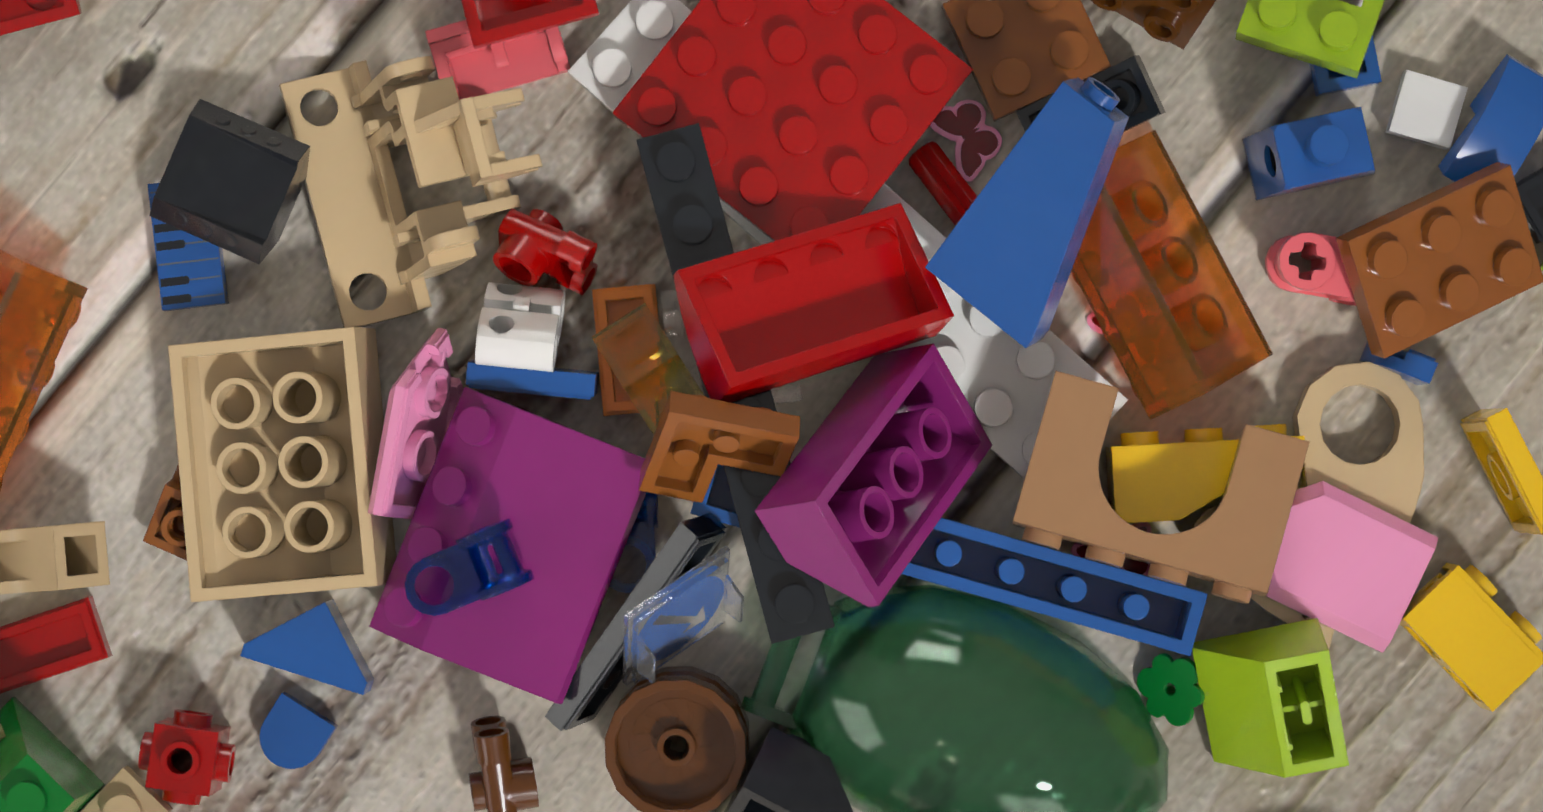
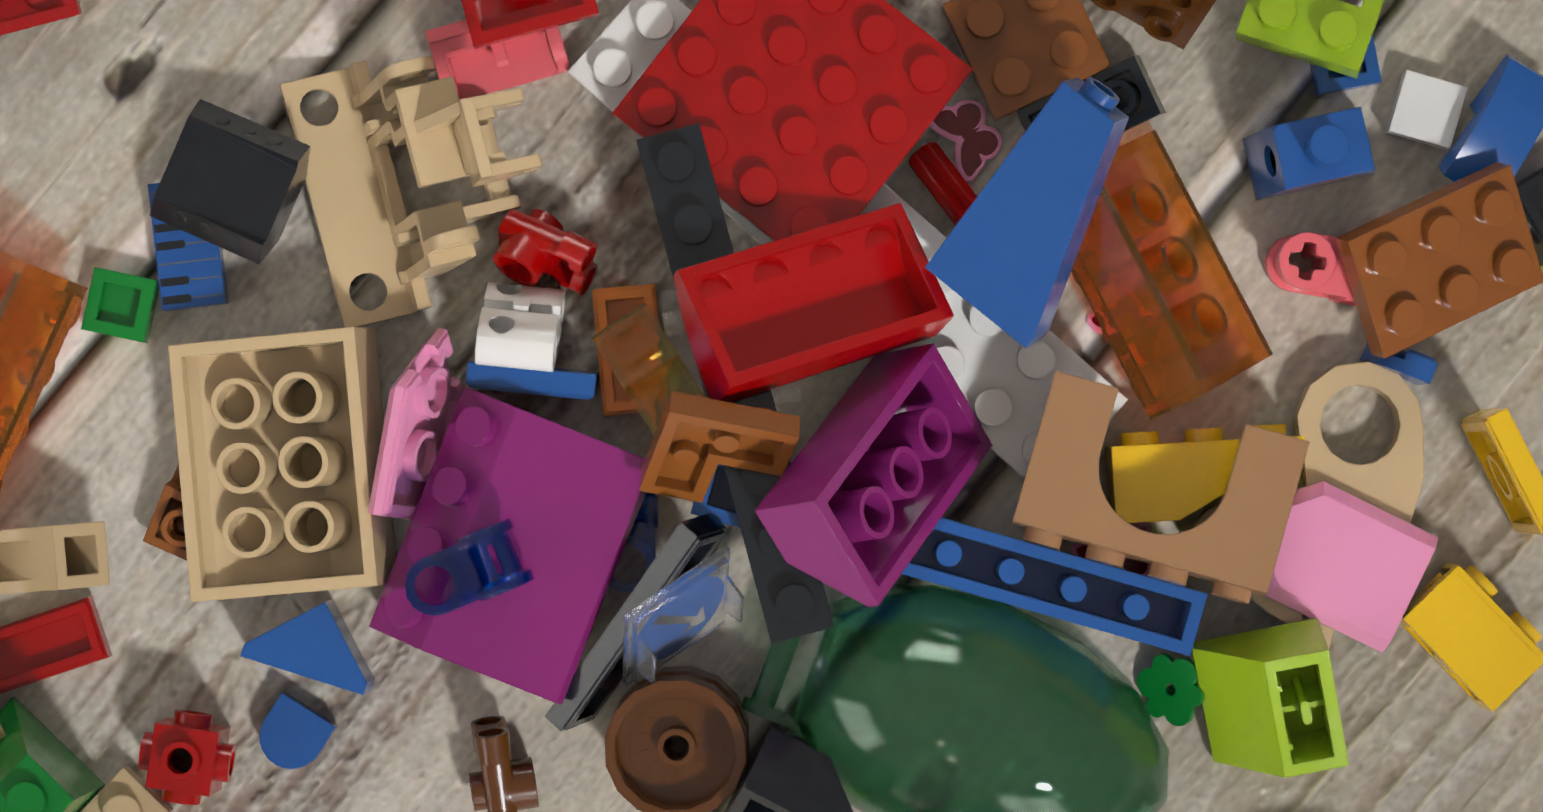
none -> green tile [81,267,160,343]

